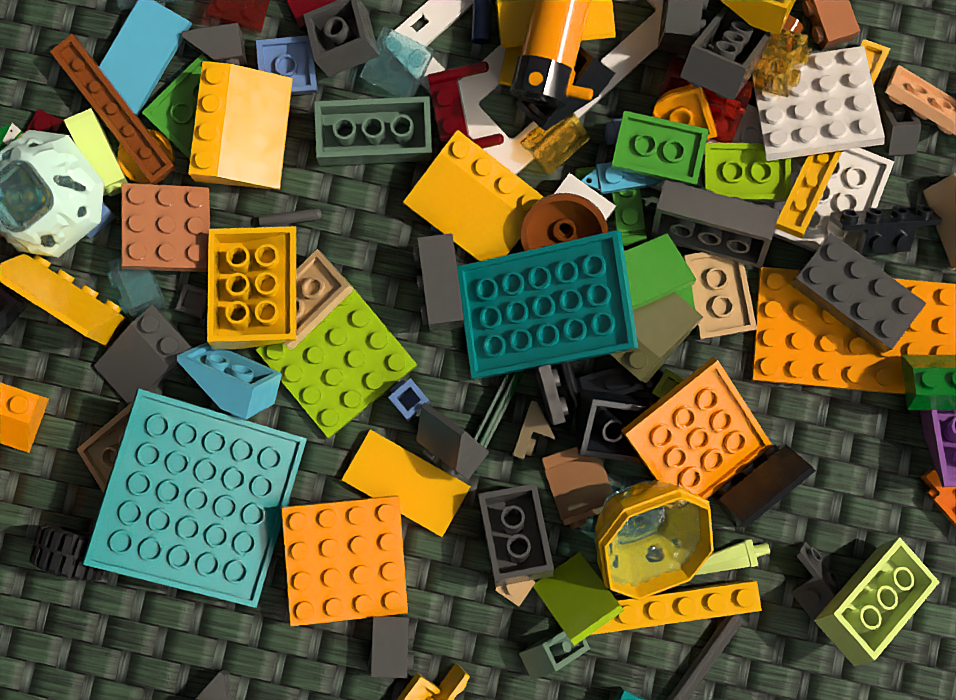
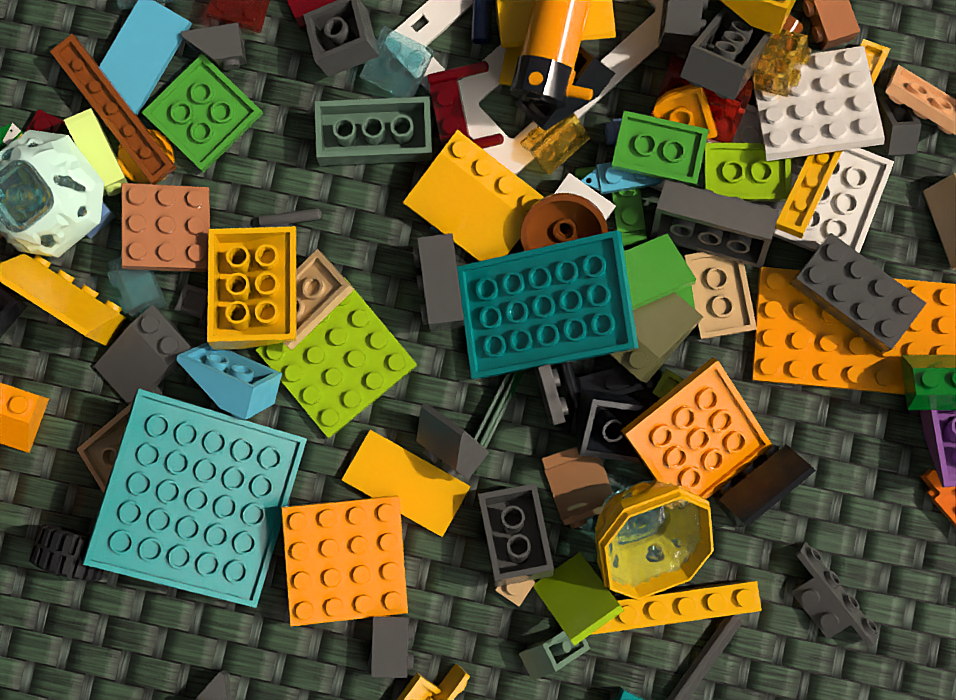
yellow slope [188,61,293,190] -> none
medium blue plate [256,35,318,95] -> none
medium blue brick [388,378,430,422] -> none
dark tan slope [512,400,555,460] -> none
yellowish green bar [695,538,770,575] -> none
yellowish green brick [814,537,940,666] -> none
black bracket [829,205,942,255] -> none

